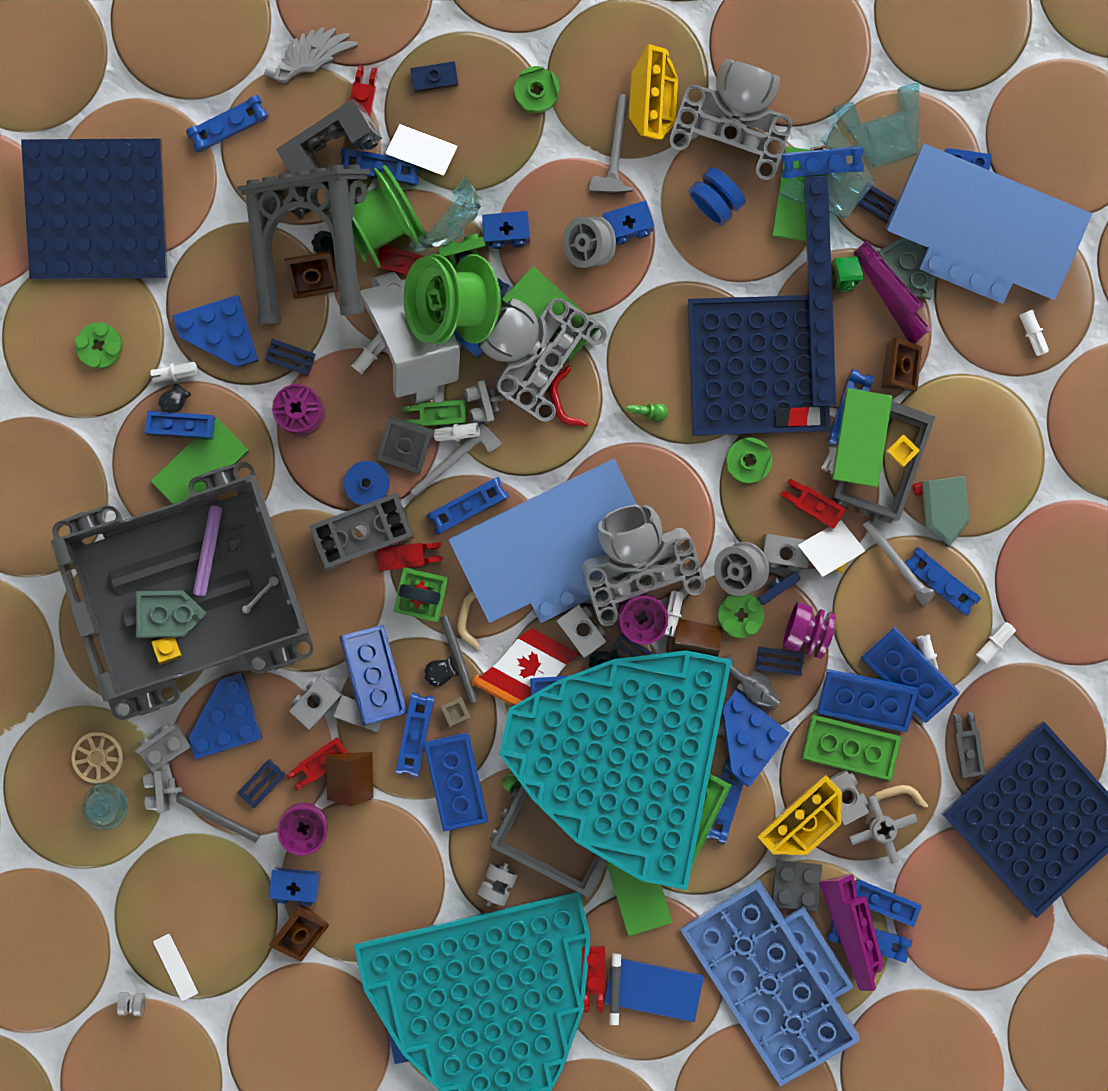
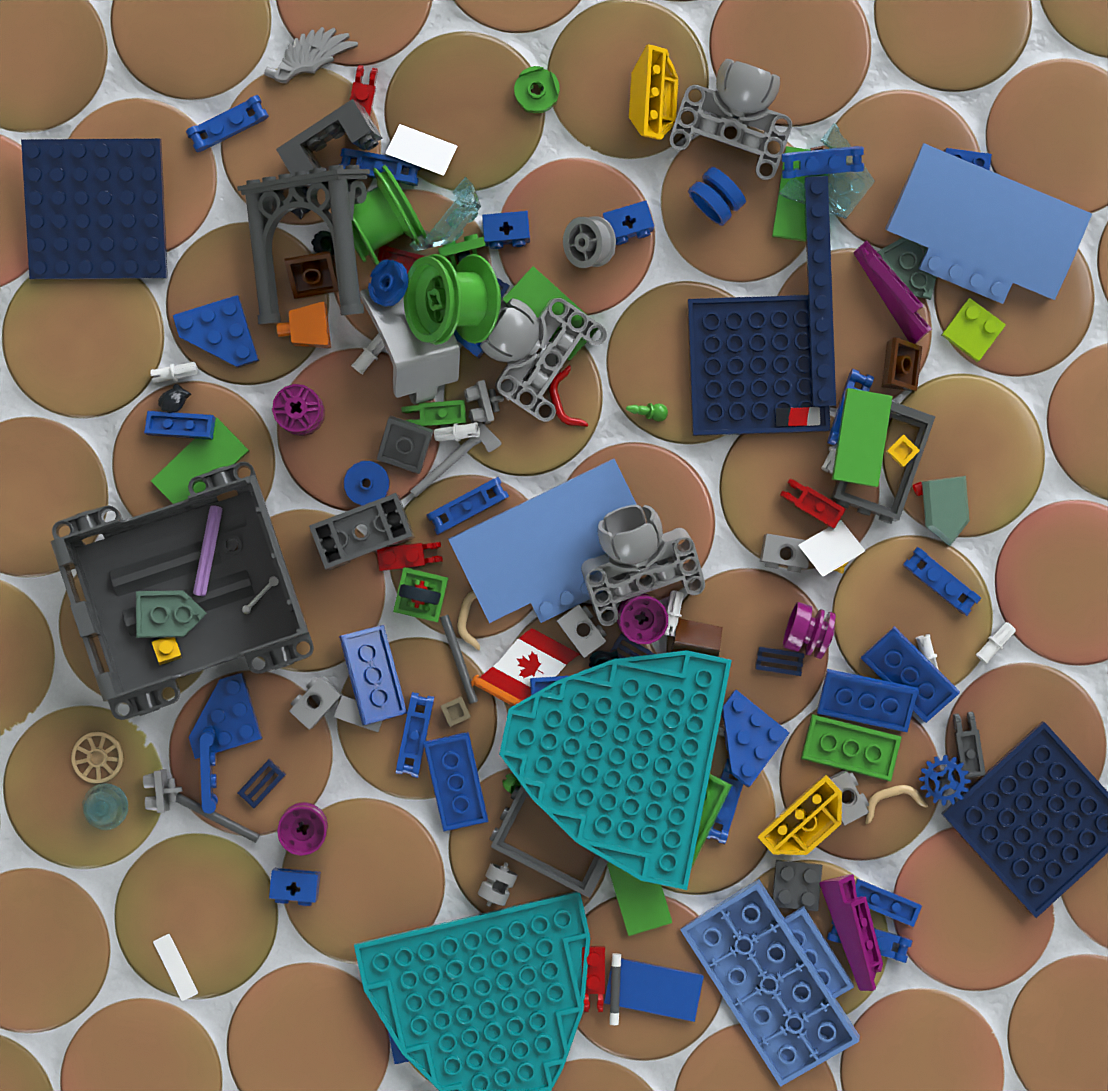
bright green plate [75,322,123,369] -> none
light grey wheel [117,992,146,1017] -> none
light grey bracket [135,723,191,773] -> none
dark blue tile [265,339,316,376] -> none
reddish brown slope [269,905,330,962] -> none
red hinge [285,737,348,791] -> none
reddish brown slope [326,752,373,806] -> none
dark blue plate [410,61,459,93] -> none
black animal [424,657,458,687] -> none
light grey piece [589,94,633,193] -> none
light grey wheel [714,542,770,596] -> none
bright green plate [718,594,764,638] -> none
dark grey animal [725,654,781,711] -> none
bright green plate [726,438,772,484] -> none
dark blue plate [757,571,801,605] -> none
green slope [831,257,863,293] -> none
clear light blue wing [833,82,919,167] -> none
light grey bar [849,795,918,864] -> none
dark blue tile [855,183,897,223] -> none
light grey piece [863,520,934,607] -> none
white axle [1019,310,1049,356] -> none
none -> blue plate [199,727,218,814]
none -> orange torso [277,302,331,348]
none -> blue plate [368,260,408,307]
none -> blue gear [919,755,971,806]
none -> lime plate [941,298,1006,362]

